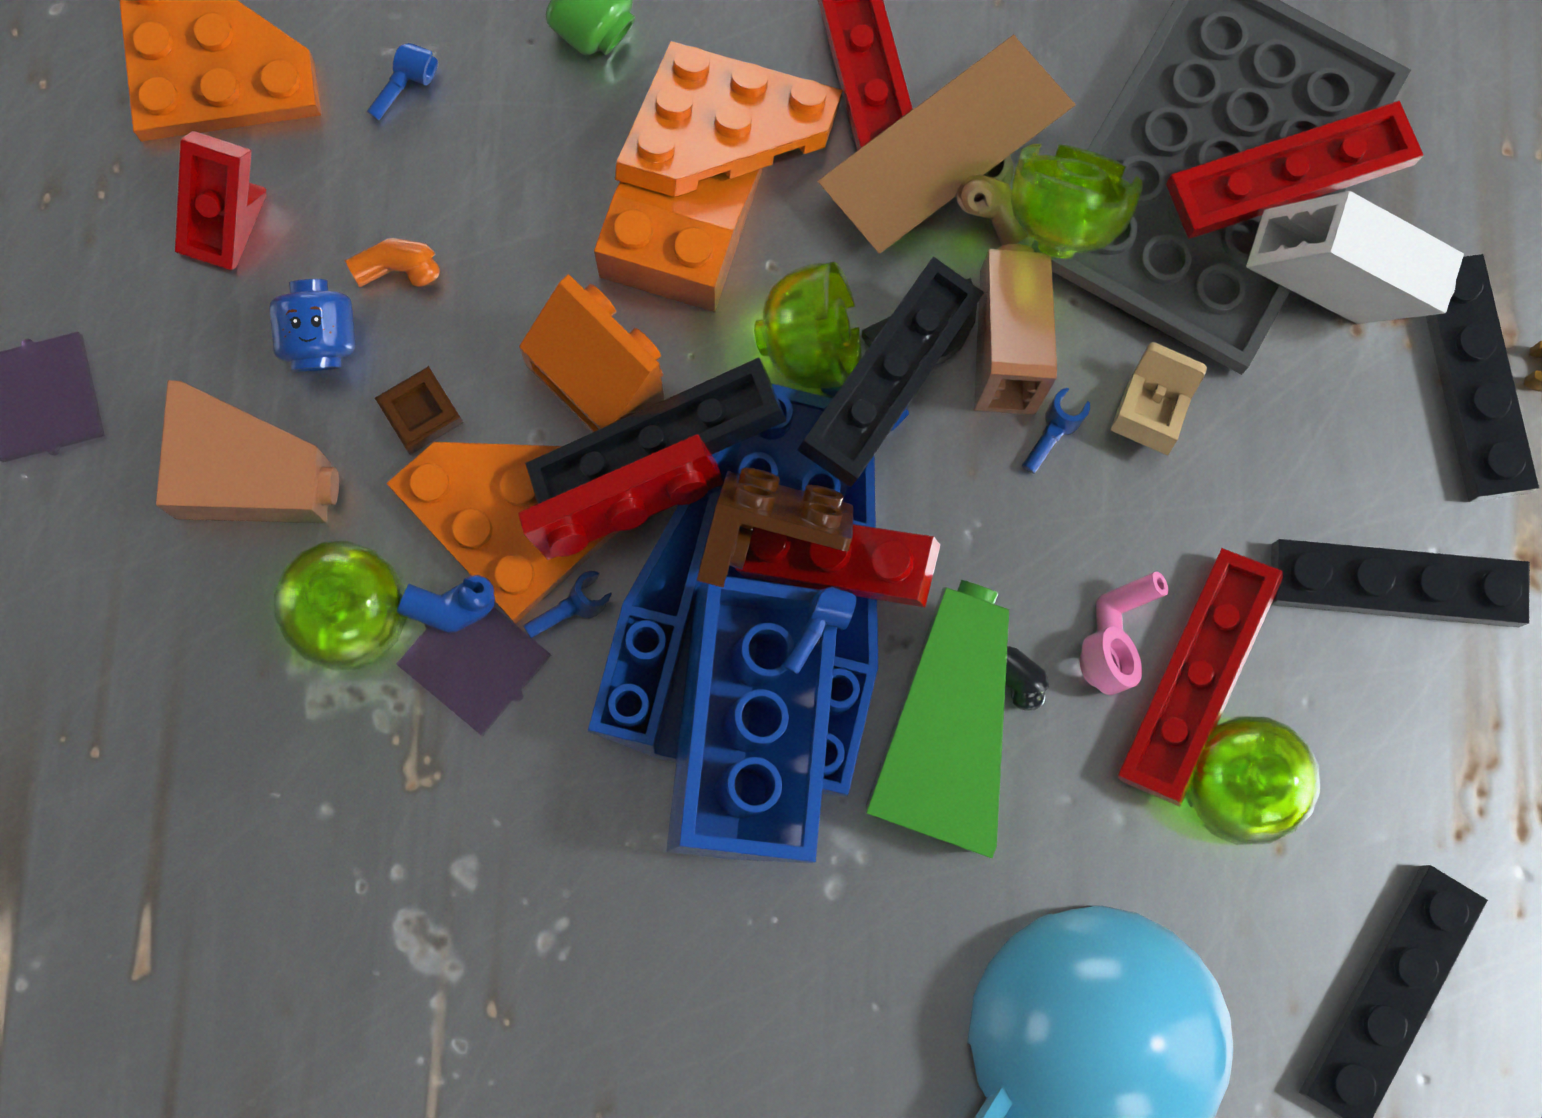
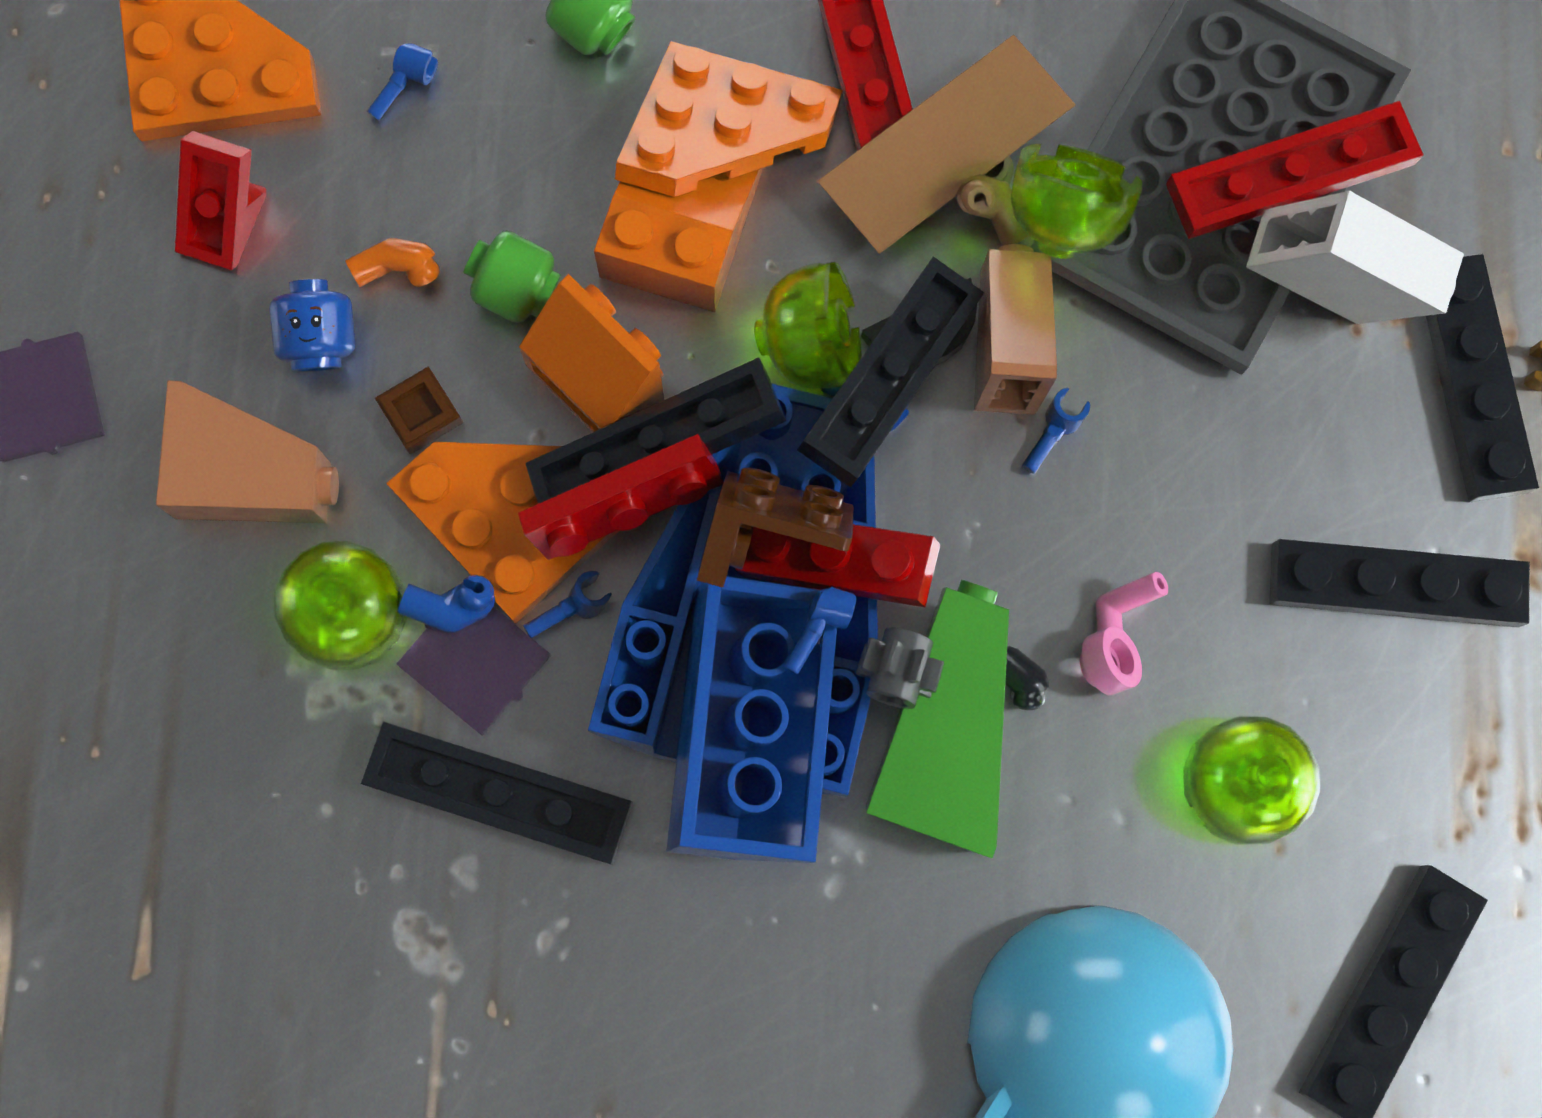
tan bracket [1110,342,1207,456] -> none
red plate [1118,548,1283,807] -> none
none -> black plate [361,721,633,865]
none -> bright green head [463,230,561,324]
none -> dark grey gear [856,627,944,709]

